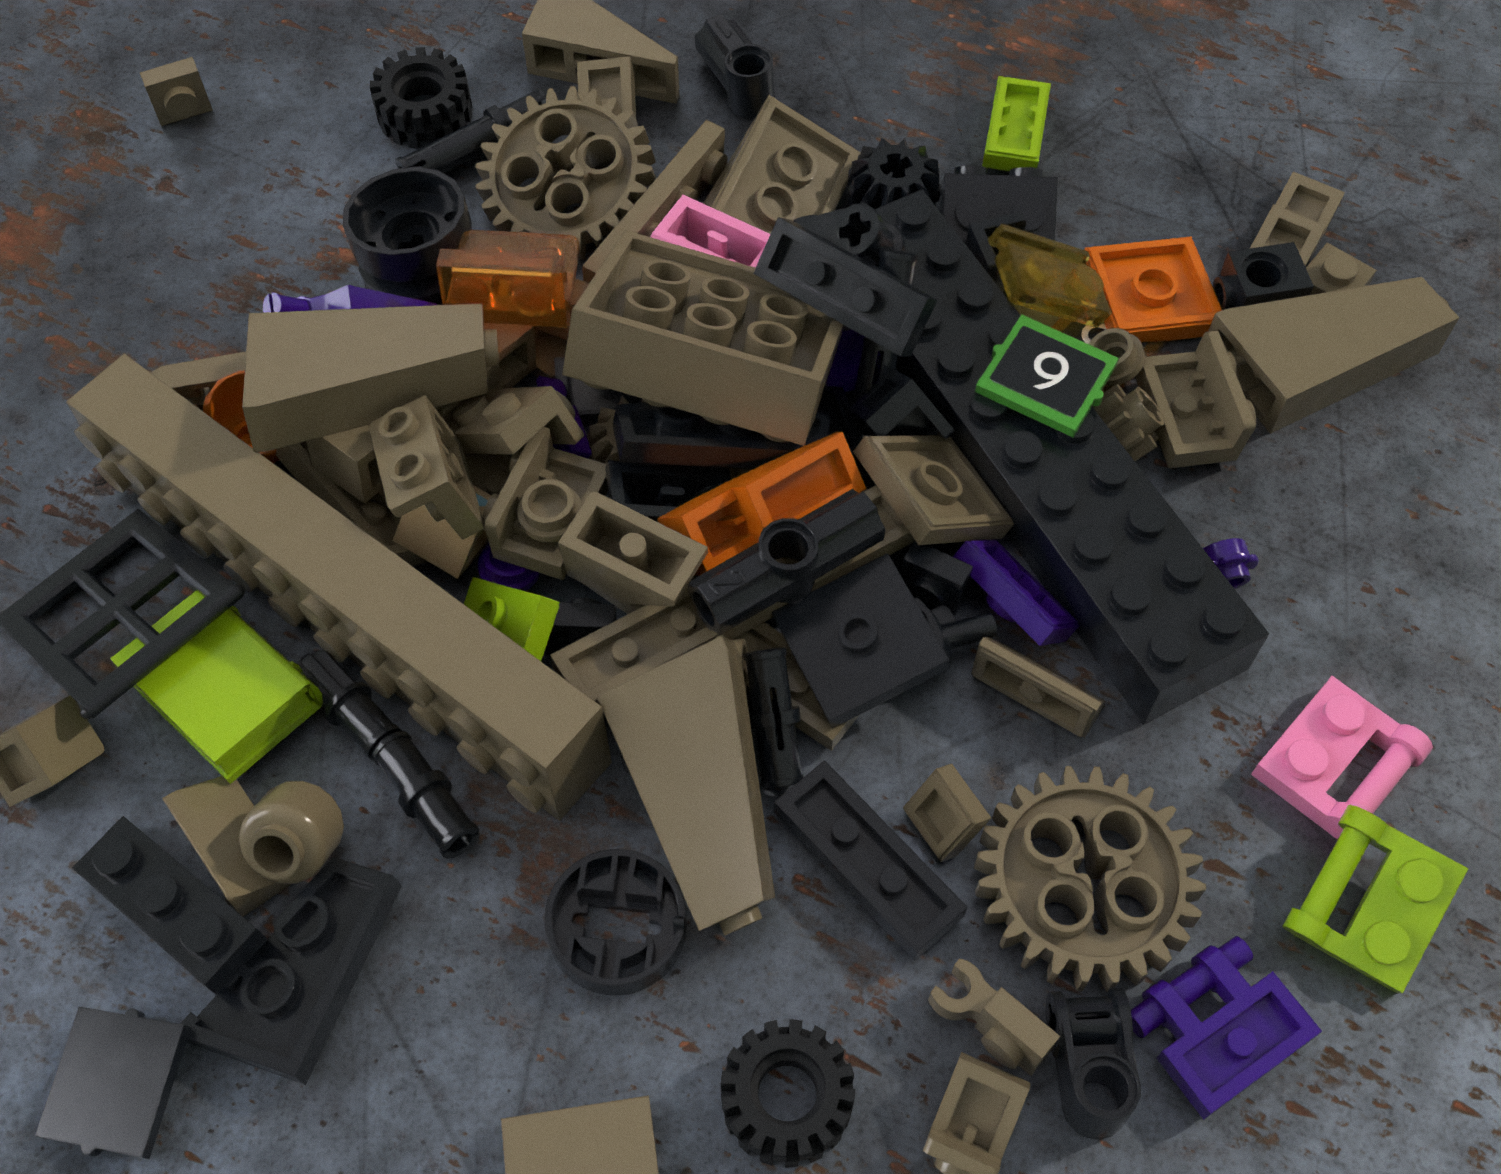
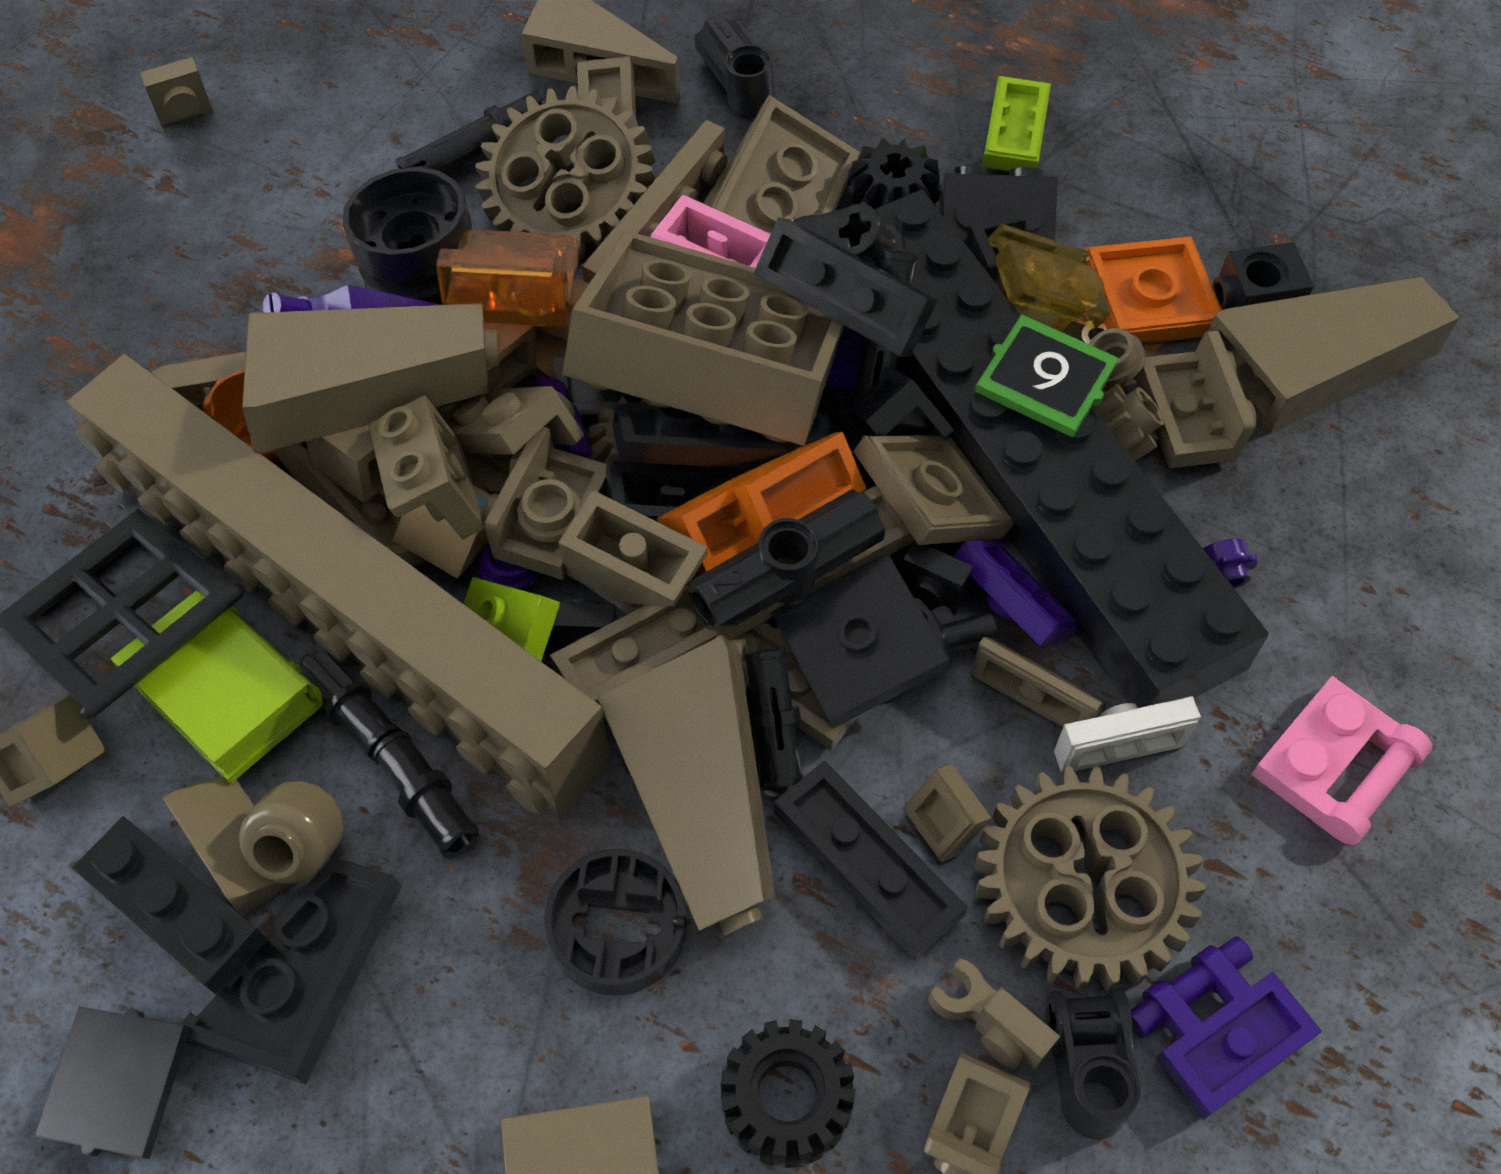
black tyre [370,47,473,149] -> none
dark tan slope [1250,171,1345,267] -> none
lime plate [1282,805,1469,994] -> none
dark tan plate [1306,243,1377,295] -> none
none -> white plate [1054,696,1201,772]

